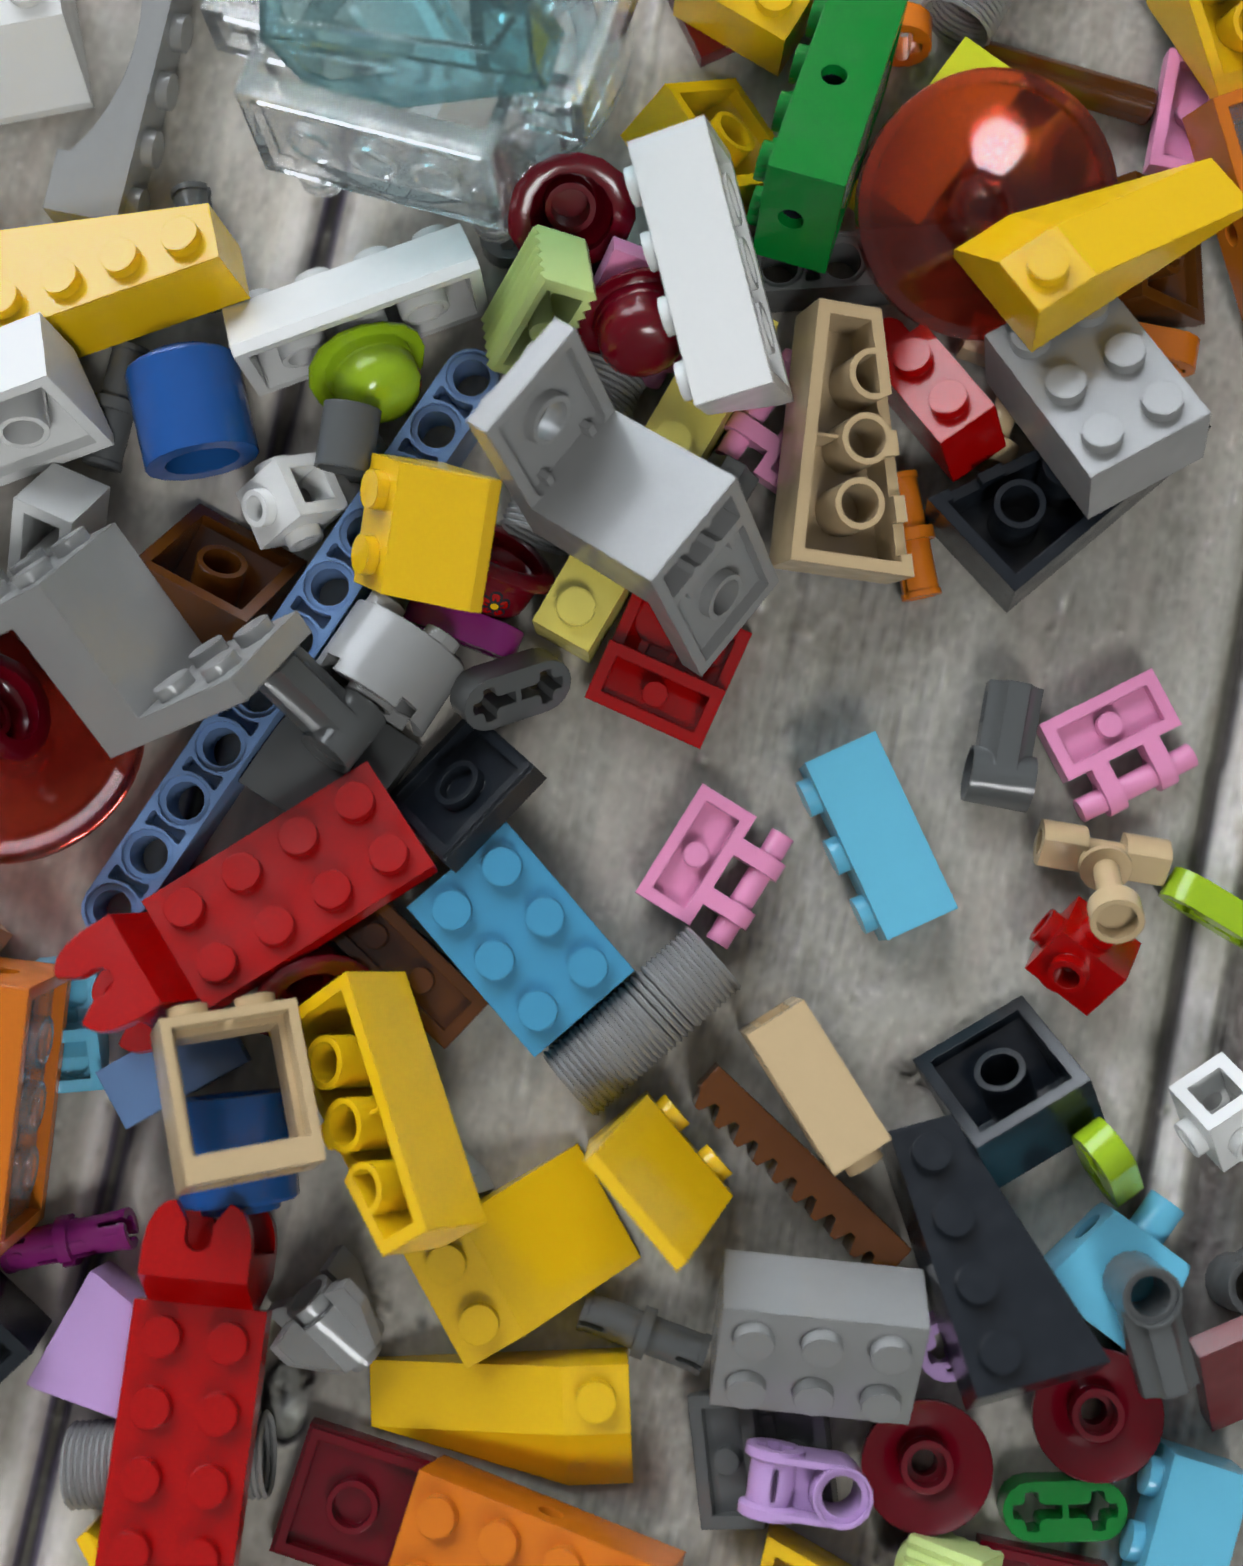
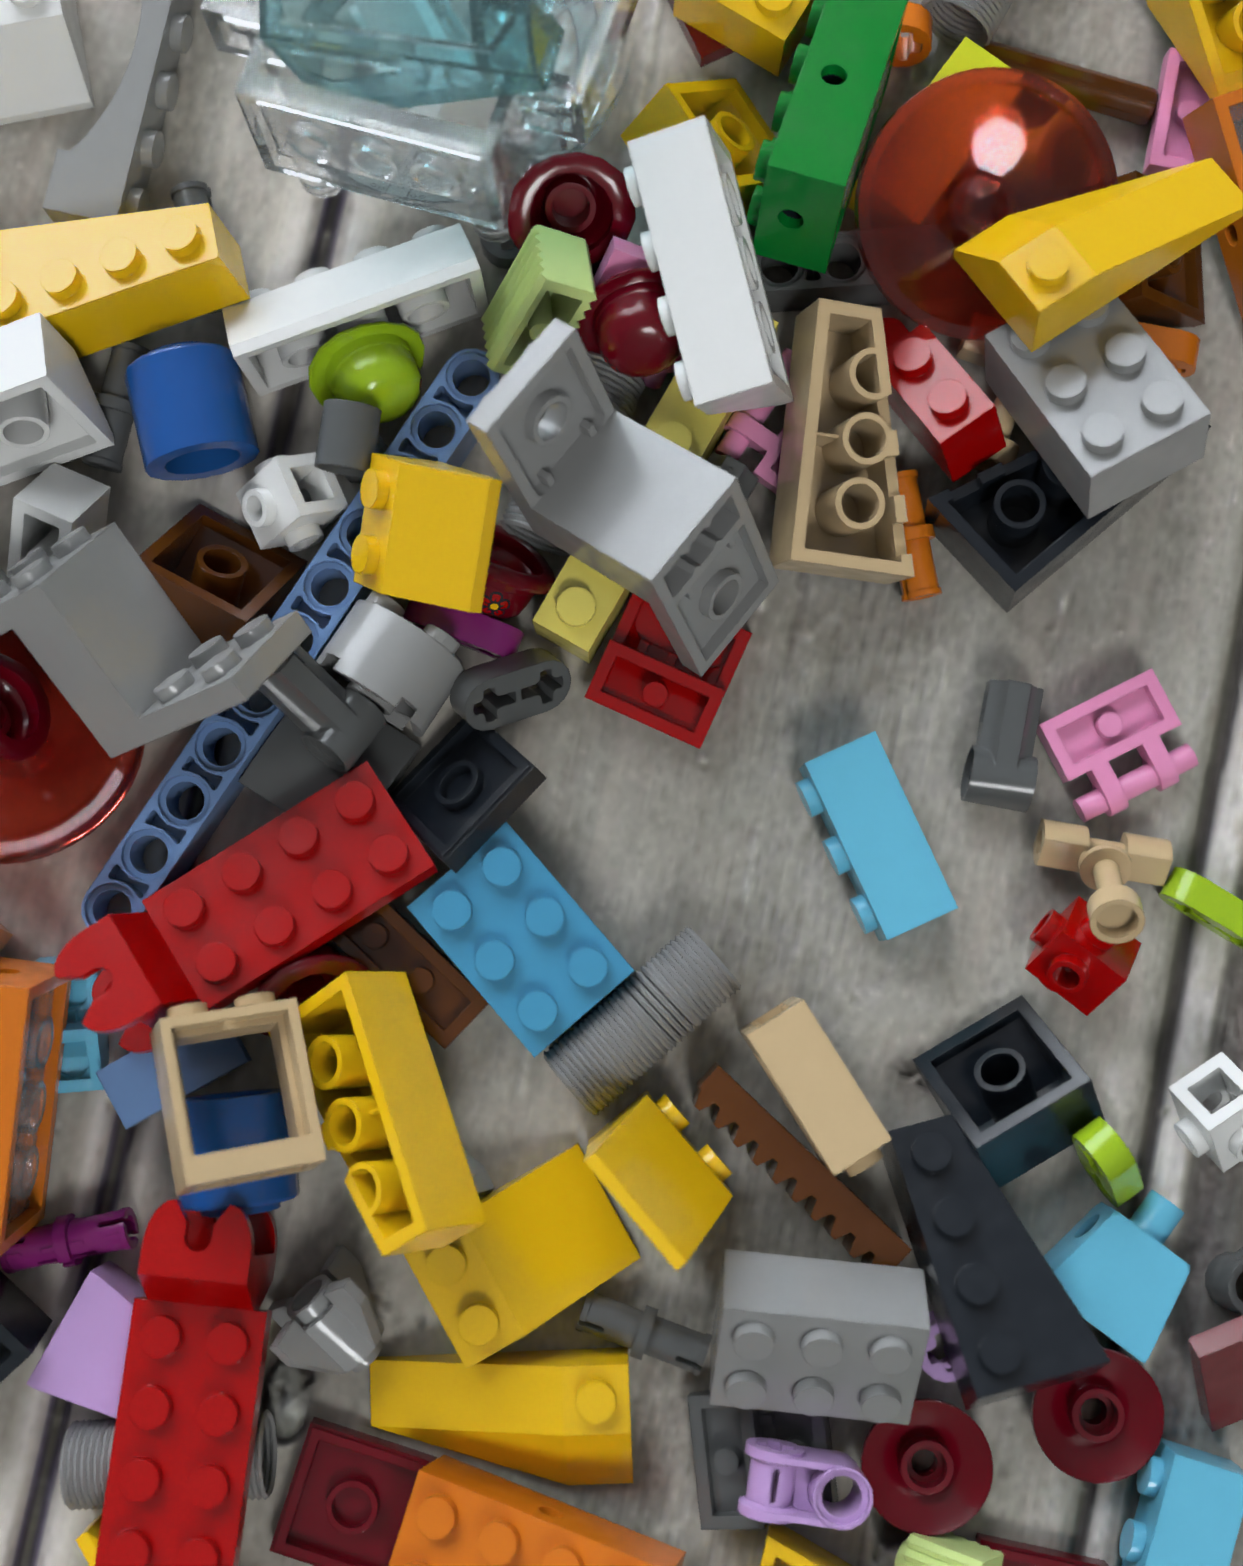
bright pink plate [635,783,794,950] -> none
green beam [996,1472,1128,1543] -> none
dark grey piece [1102,1251,1200,1400] -> none

